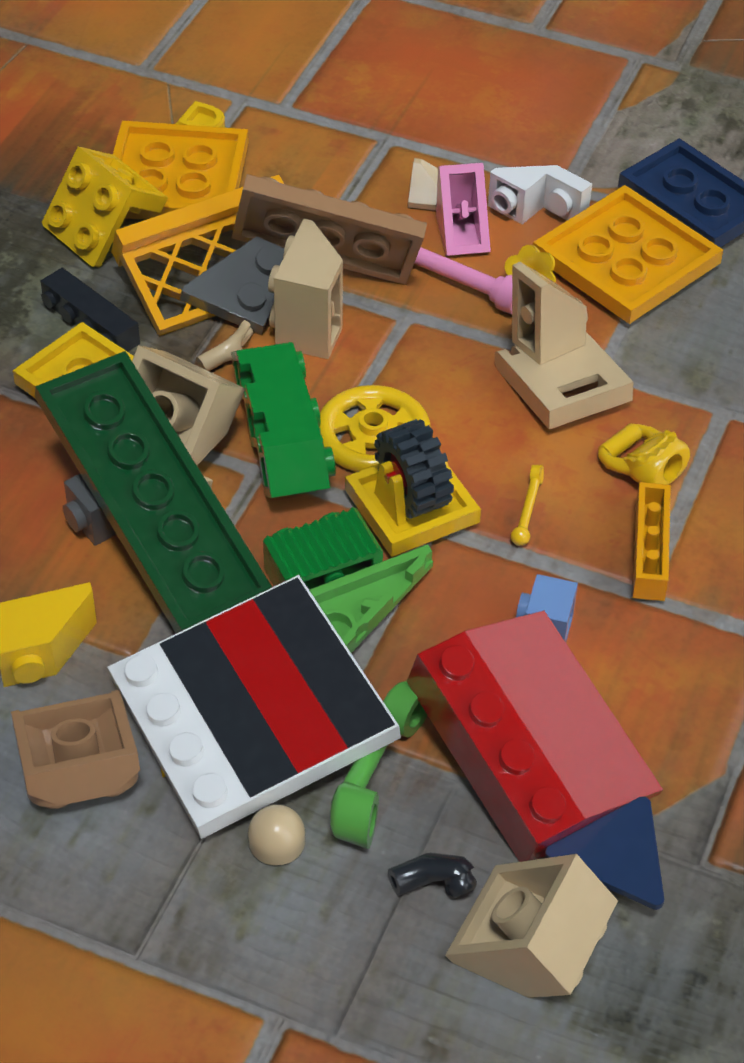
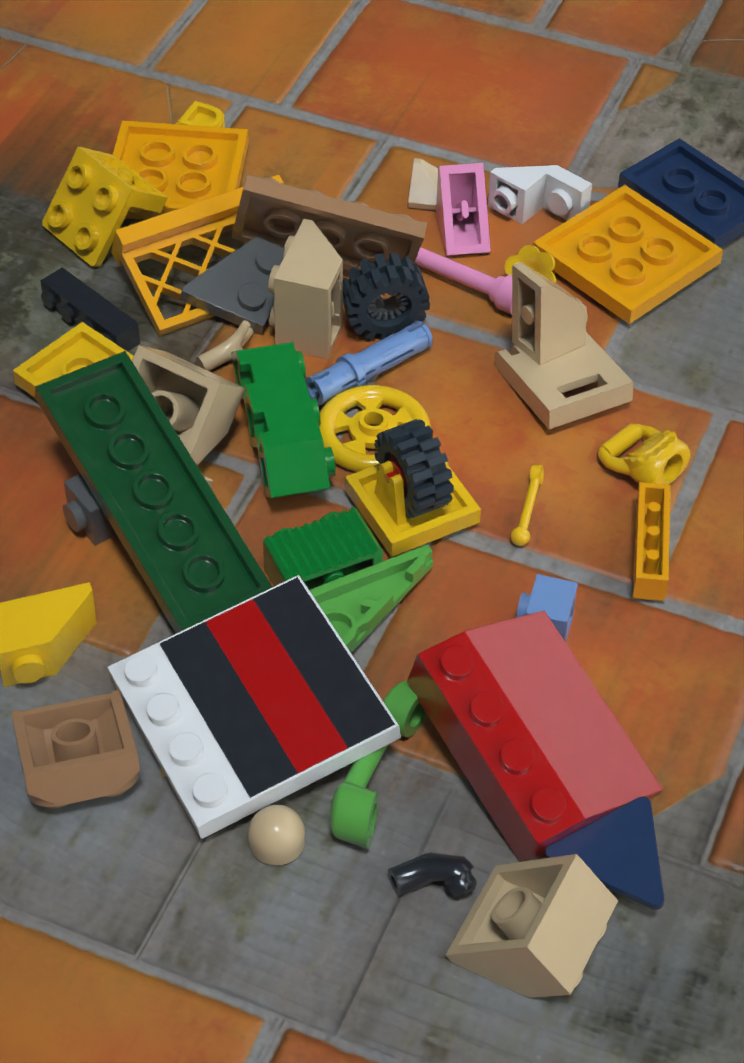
none -> medium blue pin [305,321,433,405]
none -> black bush [343,253,430,340]

